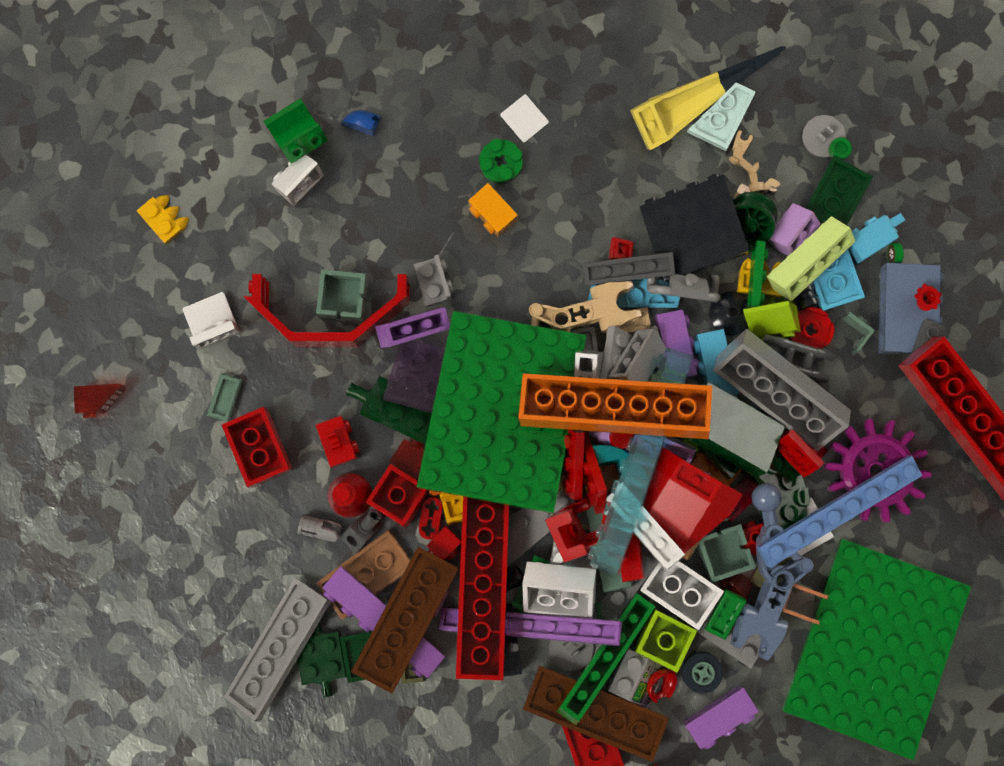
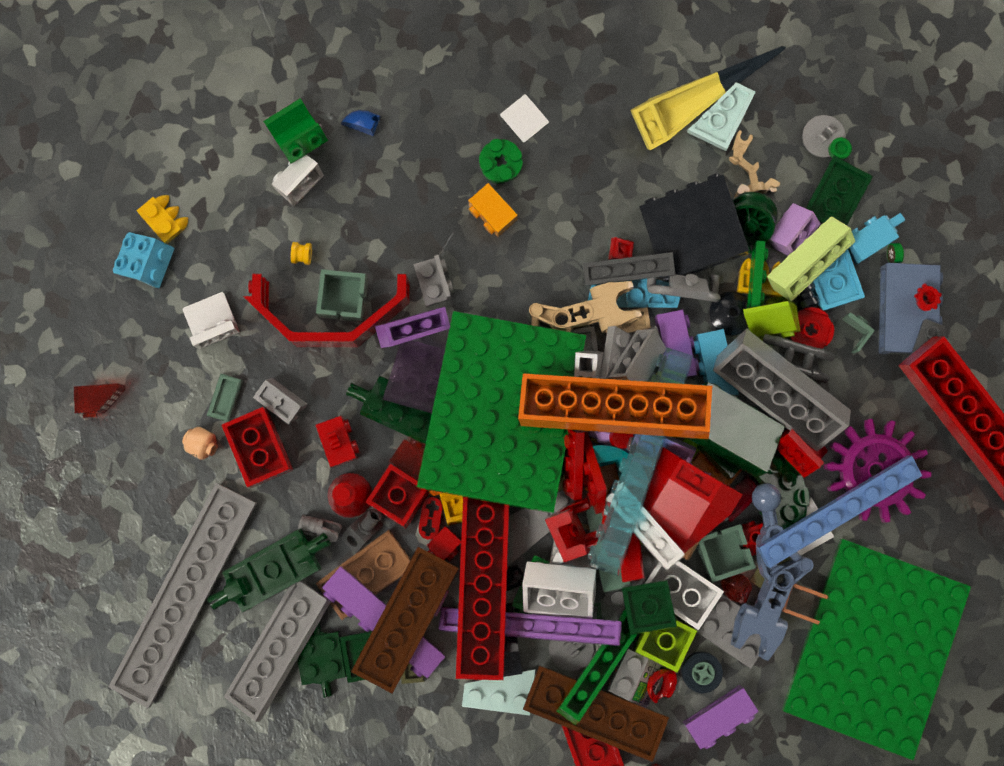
green plate [704,588,746,640] -> none
none -> light grey plate [109,483,257,708]
none -> medium azure bracket [113,232,175,289]
none -> light nougat head [182,427,218,460]
none -> dark green plate [208,529,331,613]
none -> light grey hinge [253,378,308,424]
none -> yellow wheel [291,242,312,265]
none -> light aqua wing [462,668,535,715]
none -> dark green plate [622,580,677,635]

